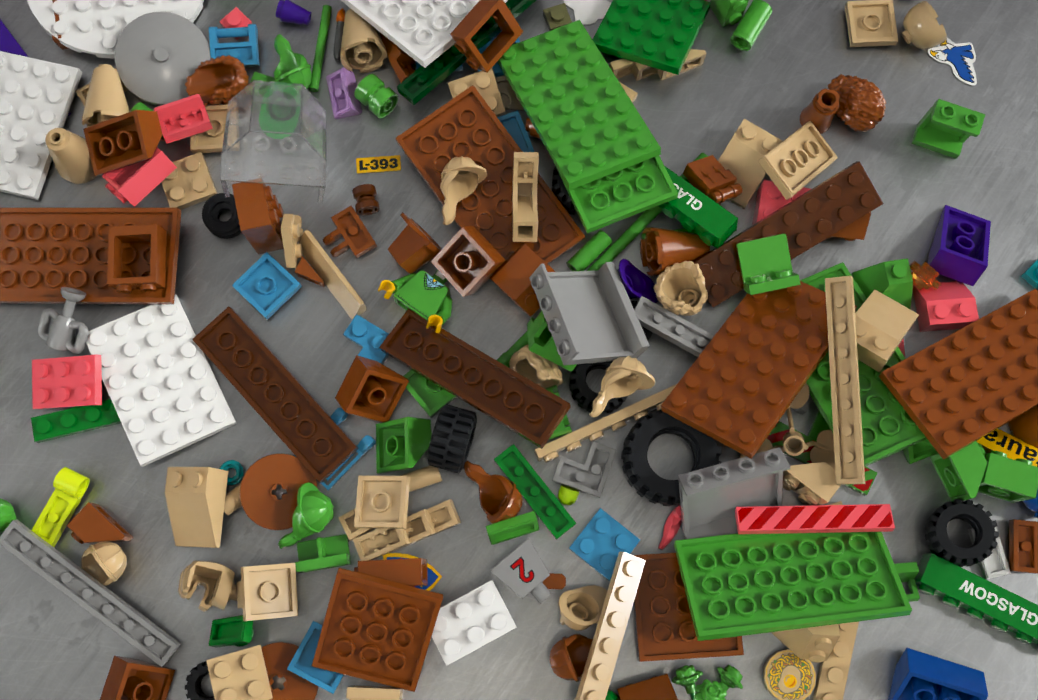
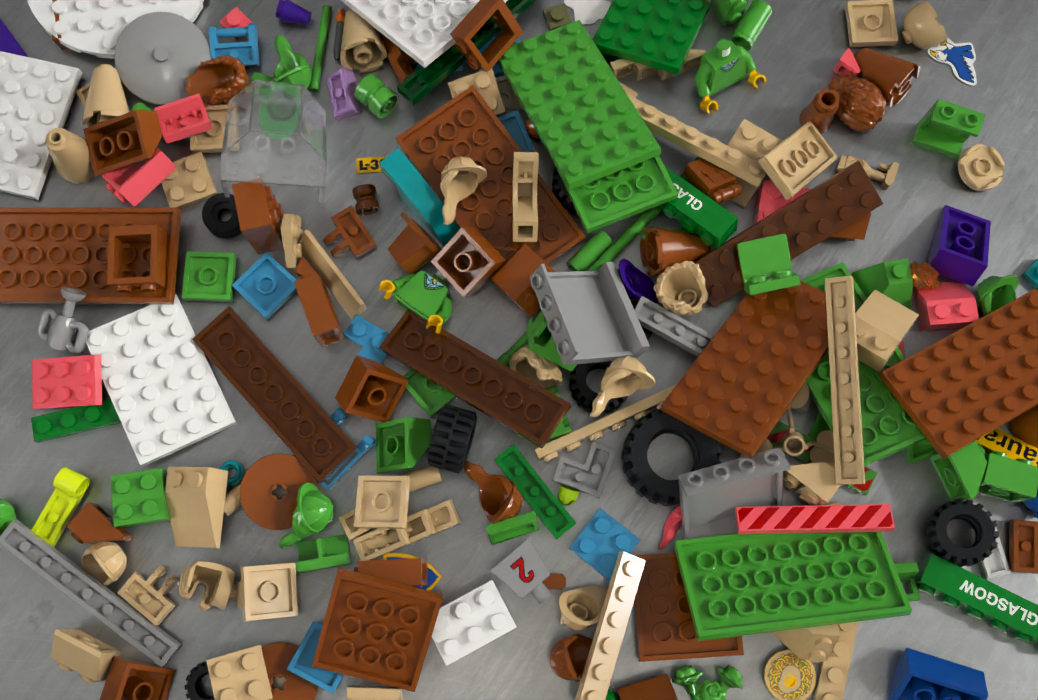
green tile [209,615,254,648] -> none
none -> tan slope [51,628,122,684]
none -> bright green brick [110,468,171,529]
none -> tan hinge [118,565,178,626]
none -> bright green plate [182,252,237,302]
none -> dark orange window [294,273,345,348]
none -> teal slope [379,148,460,247]
none -> tan plate [627,94,767,187]
none -> bright green torso [694,39,766,114]
none -> coral slope [833,48,861,77]
none -> tan piece [836,155,900,190]
none -> dark orange cone [854,47,921,107]
none -> tan tile [958,144,1005,191]
none -> bright green piece [975,275,1019,316]

